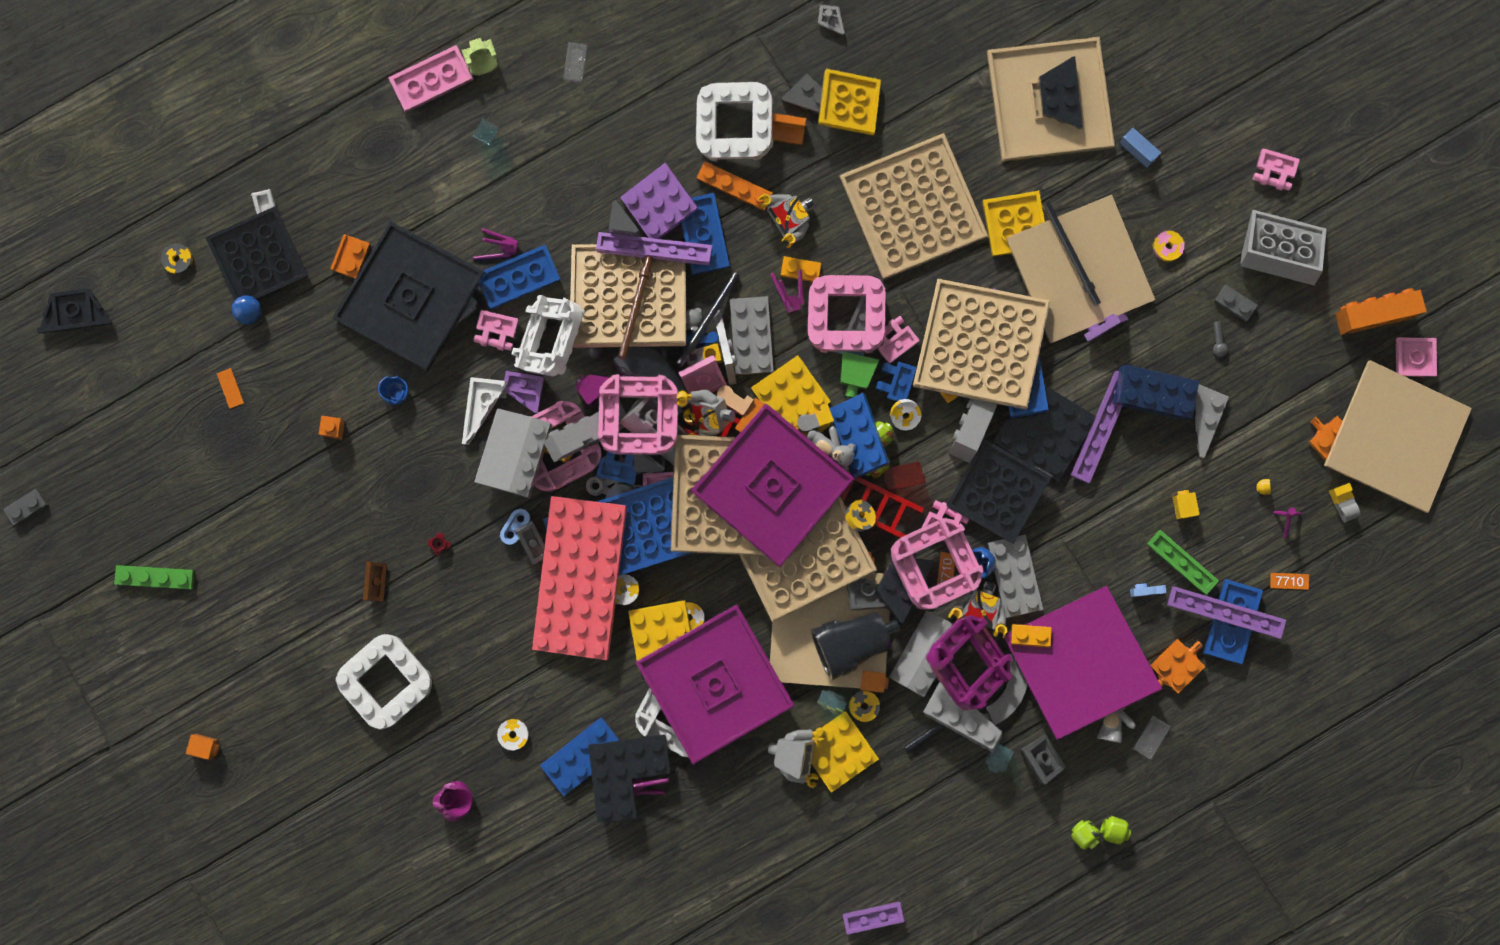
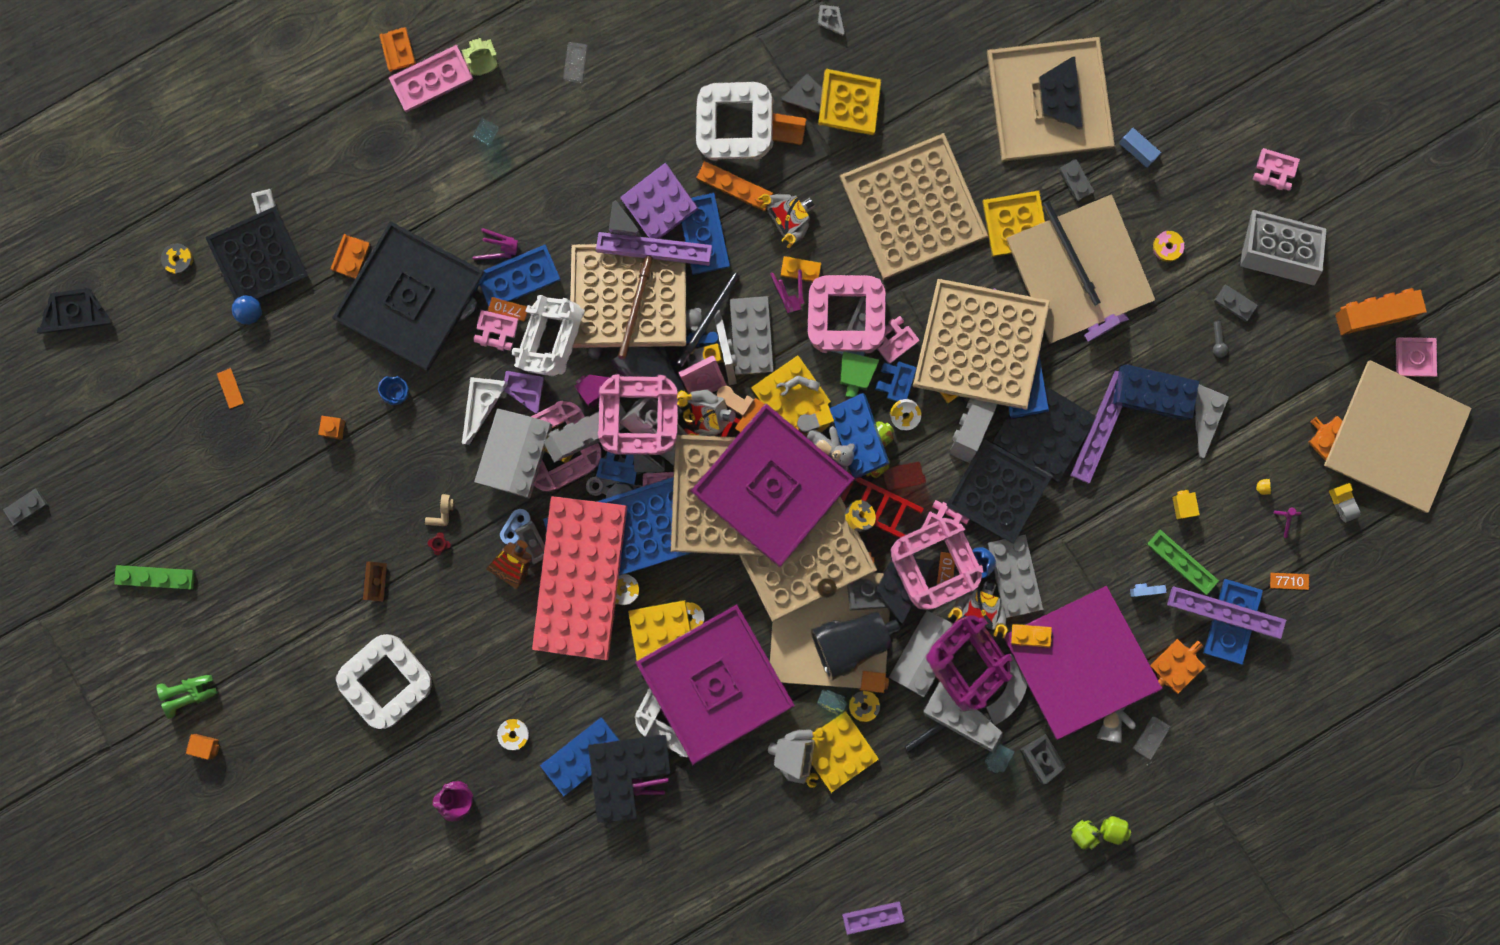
none -> bright green piece [157,675,217,719]
none -> orange plate [379,27,416,72]
none -> tan plate [425,494,454,526]
none -> reddish brown torso [487,540,532,589]
none -> orange sticker [488,297,527,321]
none -> light grey arm [776,376,820,396]
none -> dark brown plate [817,578,837,598]
none -> dark grey plate [1059,159,1094,202]

